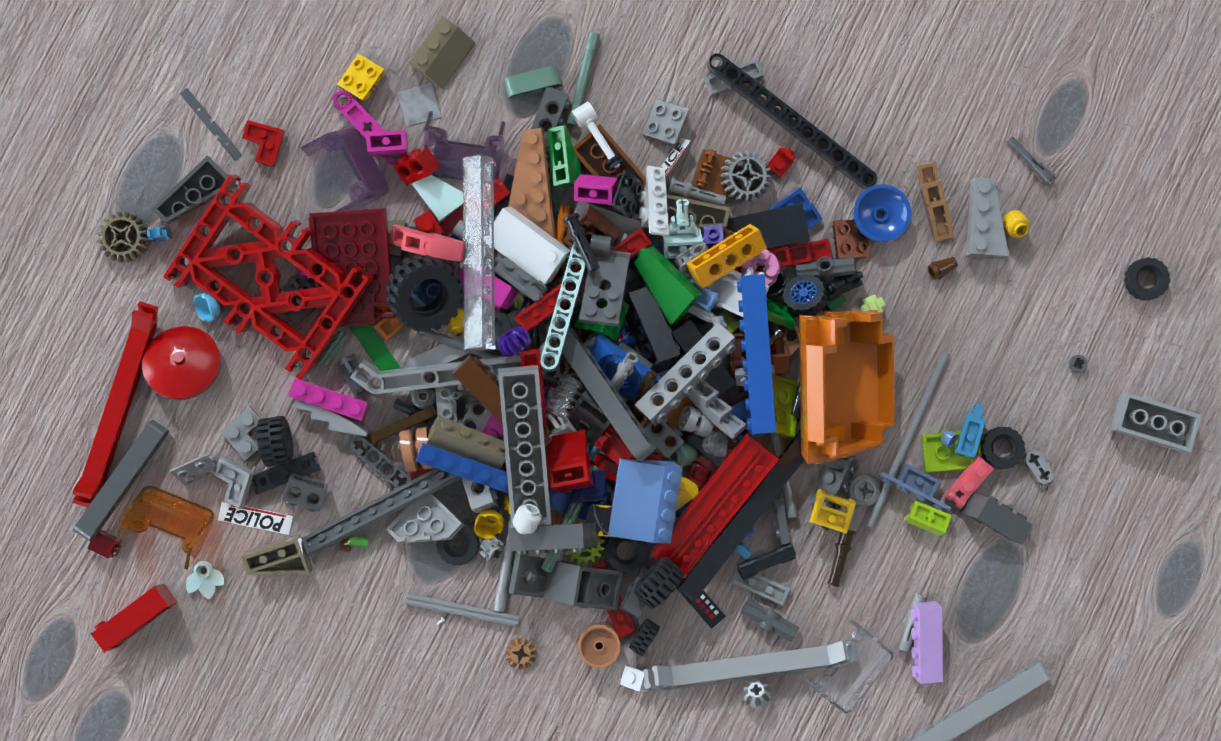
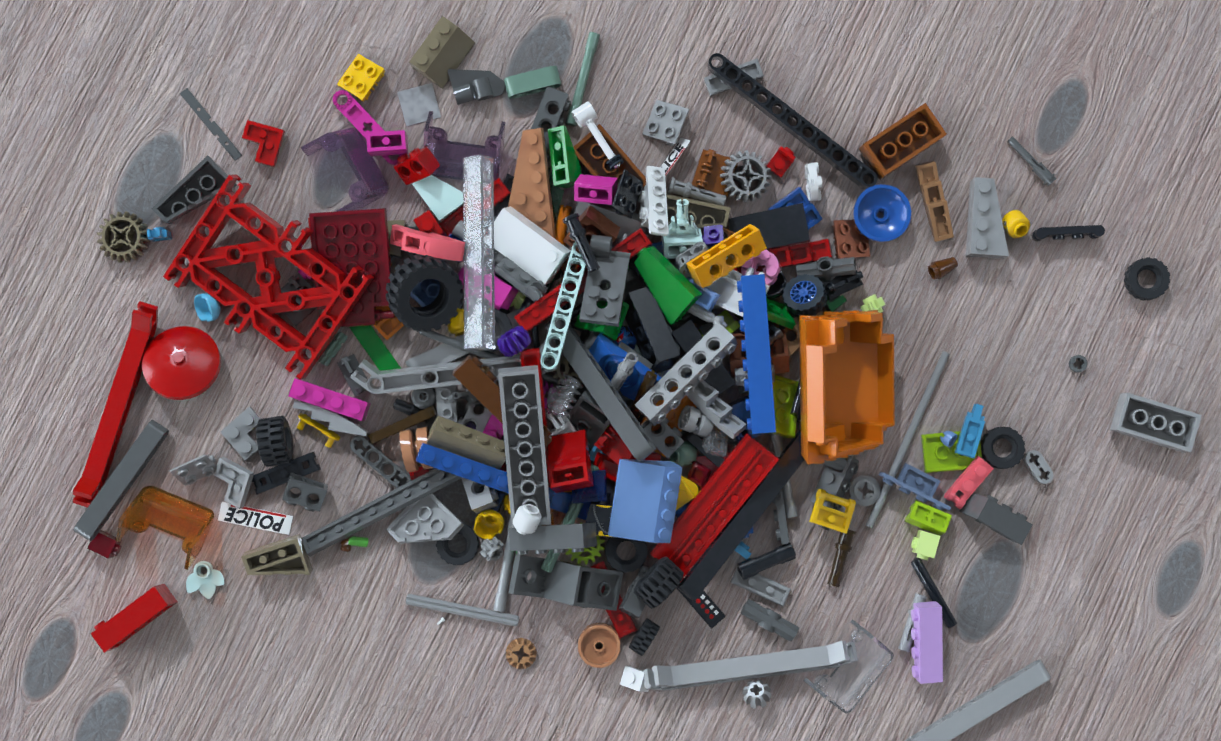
none -> yellow piece [297,413,340,448]
none -> dark grey panel [448,69,505,105]
none -> white plate [805,162,822,201]
none -> dark orange brick [859,103,947,180]
none -> yellowish green brick [911,530,940,561]
none -> black axle [911,558,957,628]
none -> black plate [1031,225,1105,241]

